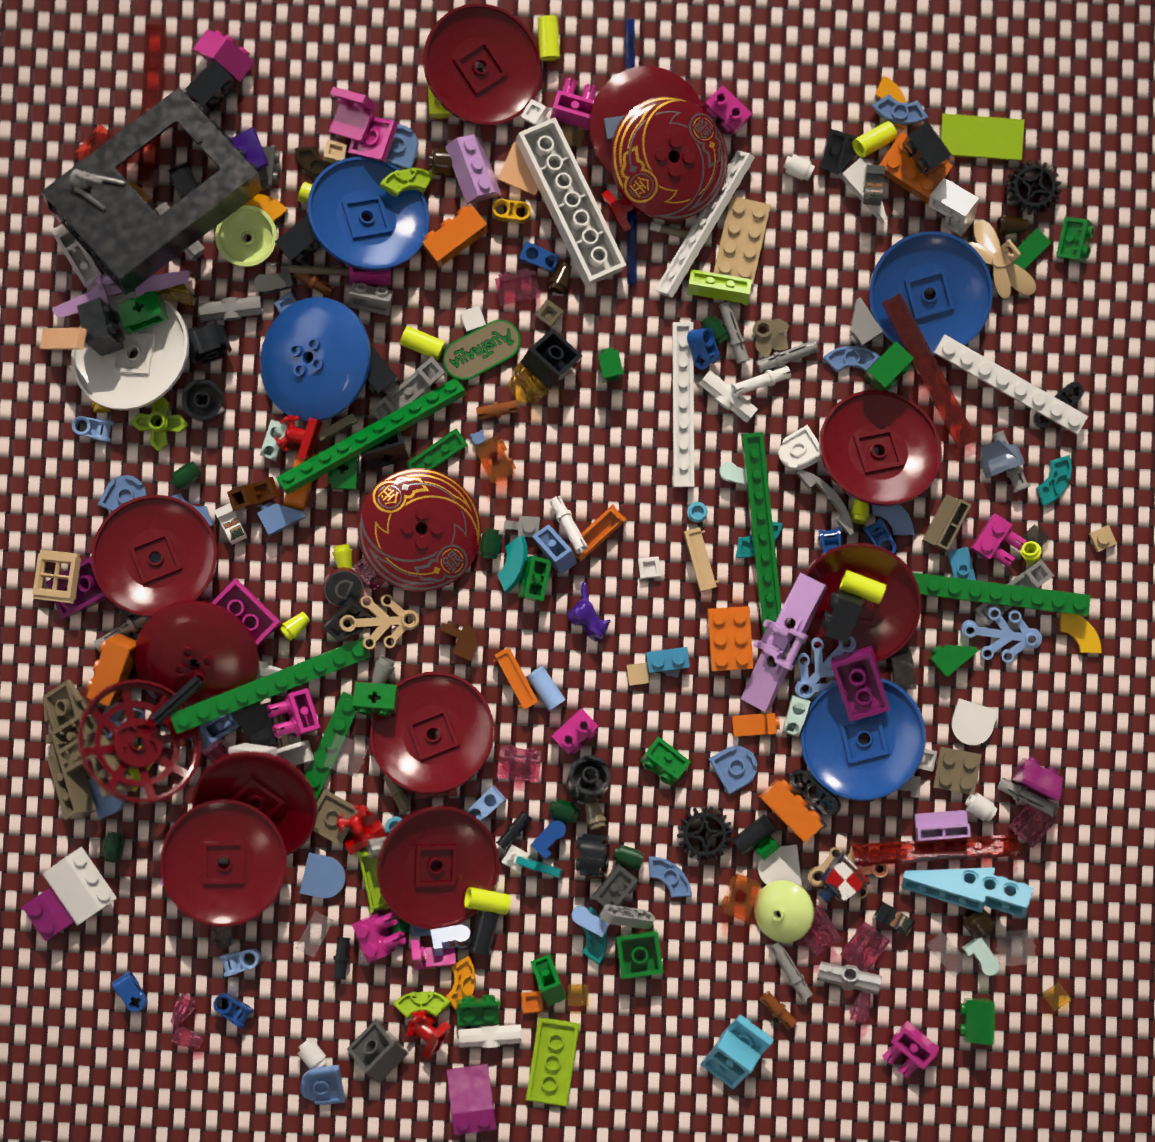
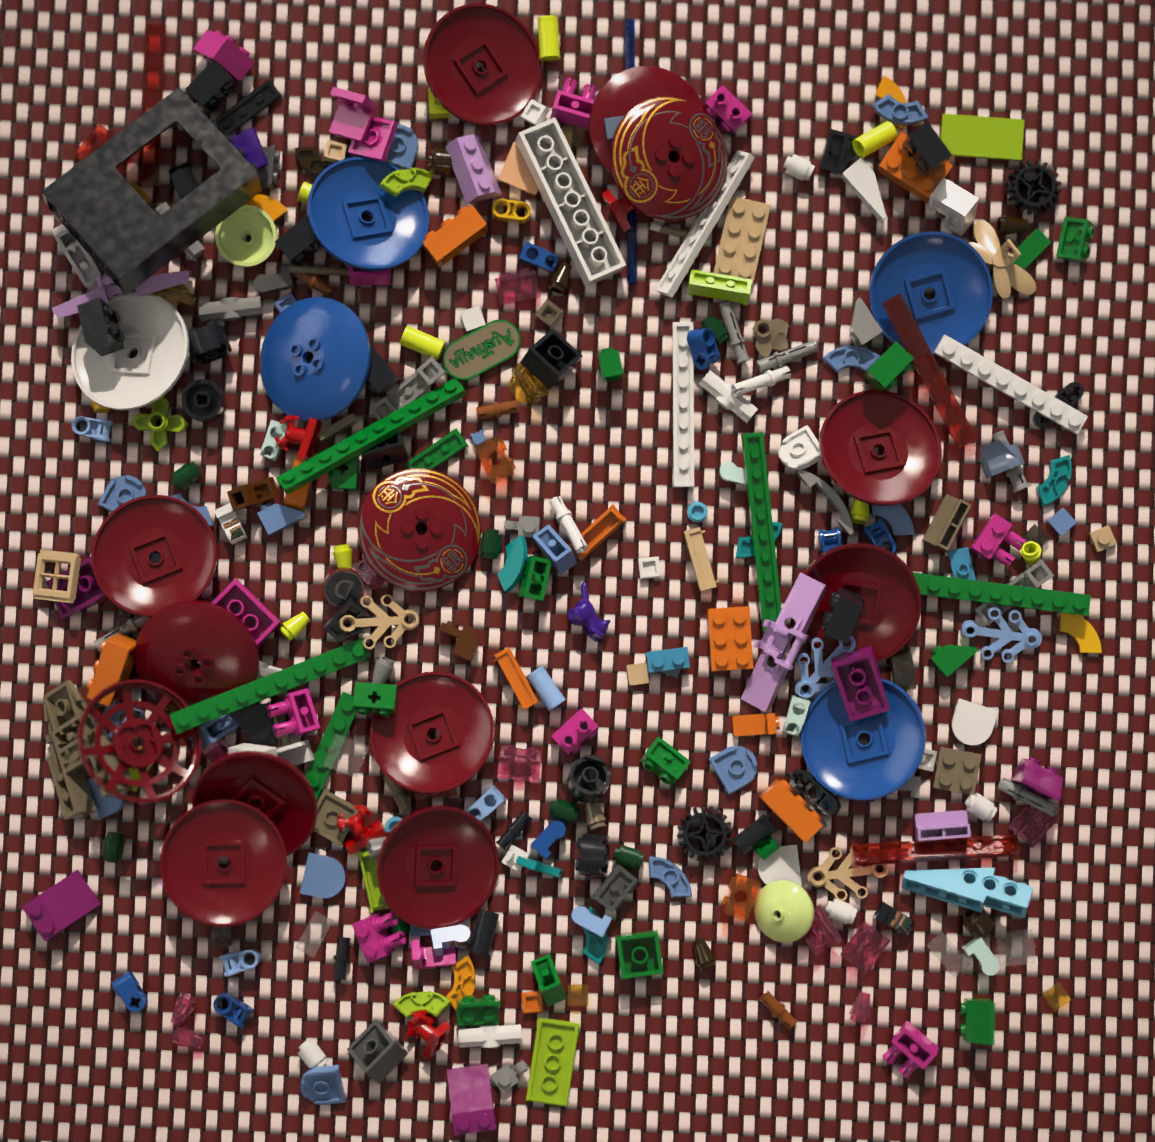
light nougat tile [40,328,87,350] -> none
white slope [42,847,117,926] -> none
light grey plant [69,169,125,210] -> none
green brick [117,291,168,334] -> none
black axle [151,676,203,725] -> none
light grey bracket [349,282,393,316] -> none
neon yellow pin [464,887,511,915] -> none
light grey beam [600,905,655,929] -> none
medium azure bracket [700,1015,774,1089] -> none
light grey pin [769,942,813,1001] -> none
light grey piece [817,961,882,995] -> none
torso [819,852,871,903] -> none
neon yellow pin [839,570,886,604] -> none
dark grey leg [863,165,885,205] -> none
none -> black tile [214,79,282,136]
none -> light grey plate [490,1059,528,1093]
none -> dark brown cone [692,938,716,971]
none -> white brick [825,898,857,924]
none -> medium blue tile [1047,507,1077,537]

